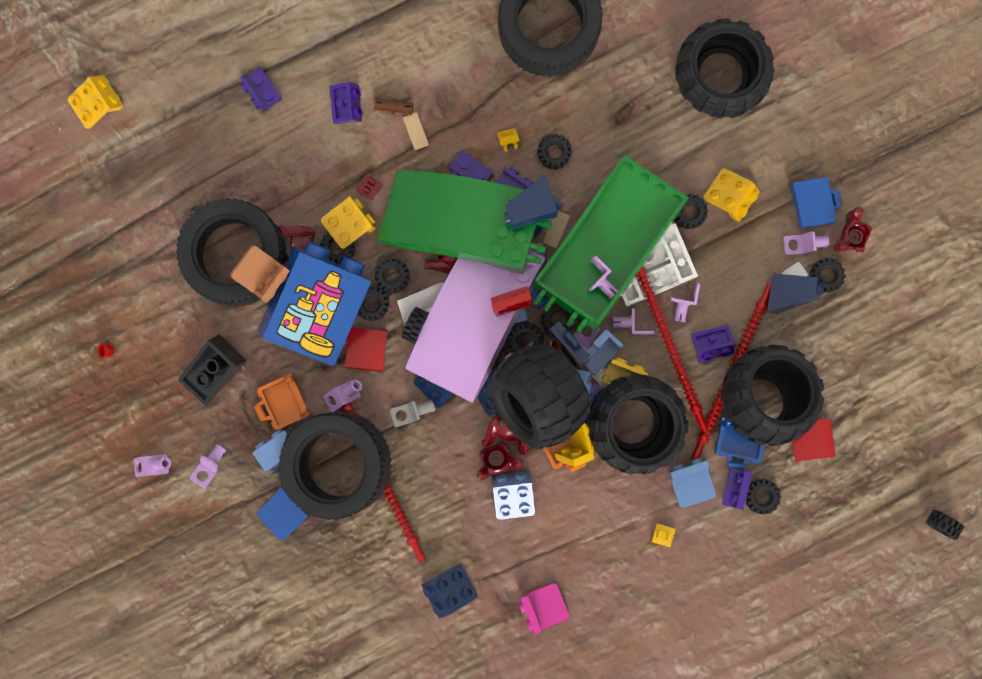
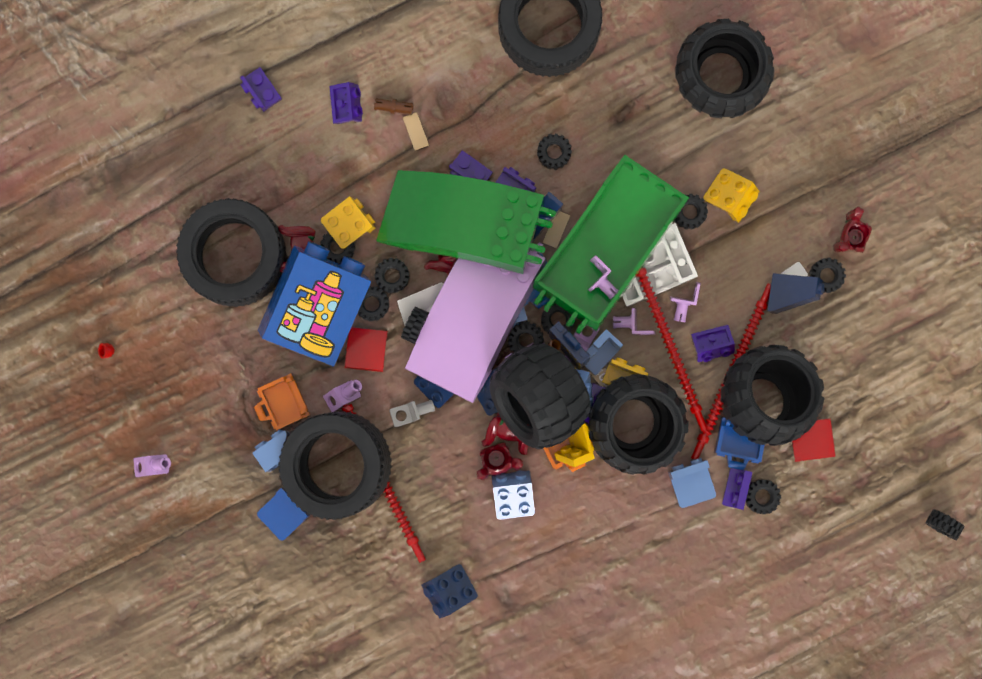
yellow bracket [68,75,124,129] -> none
black slope [178,335,247,406] -> none
lavender bracket [190,444,226,489] -> none
nougat bracket [230,245,290,303] -> none
dark red tile [356,174,382,200] -> none
red bracket [491,286,534,317] -> none
yellow tile [497,128,519,152] -> none
dark blue slope [503,175,557,230] -> none
dark pink bracket [518,583,569,635] -> none
yellow tile [651,523,676,547] -> none
lavender bracket [783,231,829,255] -> none
blue piece [790,177,842,229] -> none

